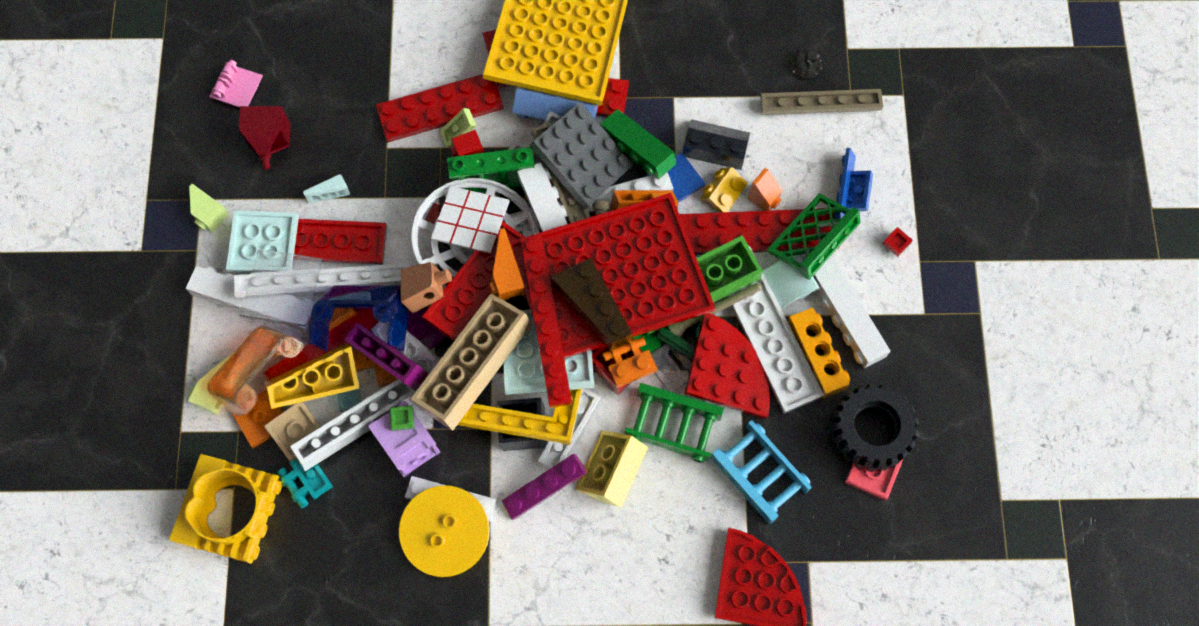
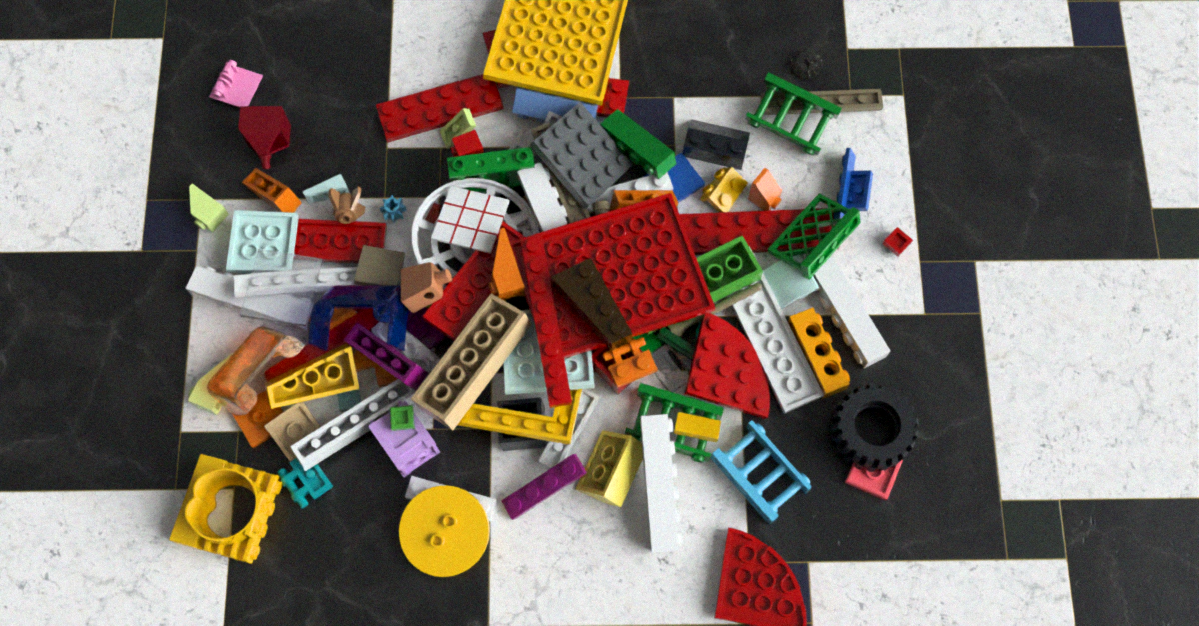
none -> orange slope [242,168,302,213]
none -> medium nougat brick [328,186,366,224]
none -> dark tan tile [354,245,405,292]
none -> medium azure gear [380,195,407,223]
none -> white brick [640,414,683,553]
none -> yellow slope [674,412,721,443]
none -> green fence [746,72,842,156]

